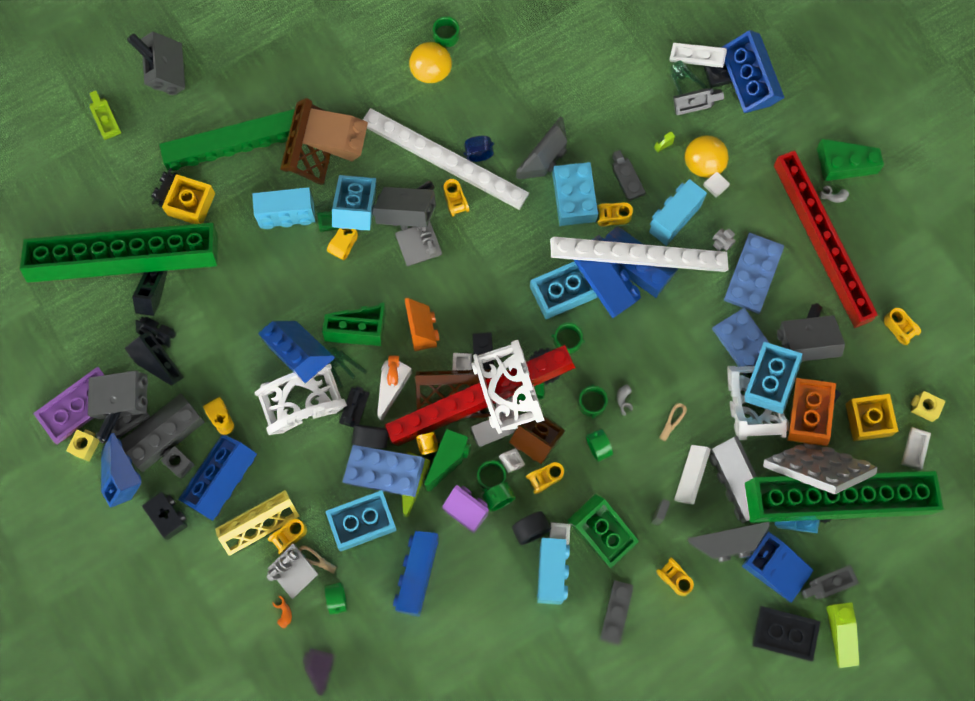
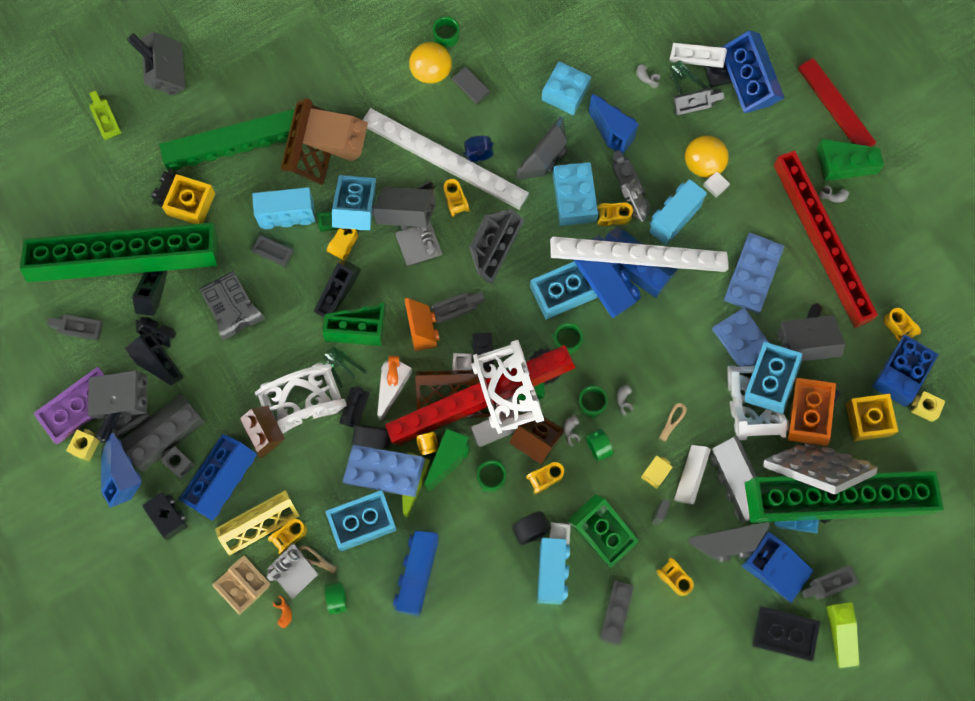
yellow piece [203,396,234,435] -> none
blue slope [258,321,335,383] -> none
clear purple slope [303,648,336,696] -> none
medium lavender slope [442,485,489,533] -> none
green piece [482,482,516,512] -> none
white tile [499,448,525,473] -> none
lime tile [654,132,675,152] -> none
light grey gear [712,228,736,251] -> none
white tile [901,427,931,470] -> none
none -> dark grey hinge [47,314,103,341]
none -> dark grey piece [199,271,265,341]
none -> tan slope [213,556,271,615]
none -> reddish brown slope [240,405,285,459]
none -> dark grey tile [251,235,294,267]
none -> black slope [314,260,361,317]
none -> dark grey hinge [431,292,485,325]
none -> dark grey tile [452,67,490,105]
none -> dark grey wedge [469,209,524,284]
none -> medium azure brick [541,61,591,116]
none -> light grey arm [564,415,580,447]
none -> blue slope [589,94,639,155]
none -> light grey hinge [621,178,650,222]
none -> light grey arm [636,64,660,88]
none -> light yellow brick [641,456,673,489]
none -> red tile [798,58,877,147]
none -> blue slope [871,334,939,407]

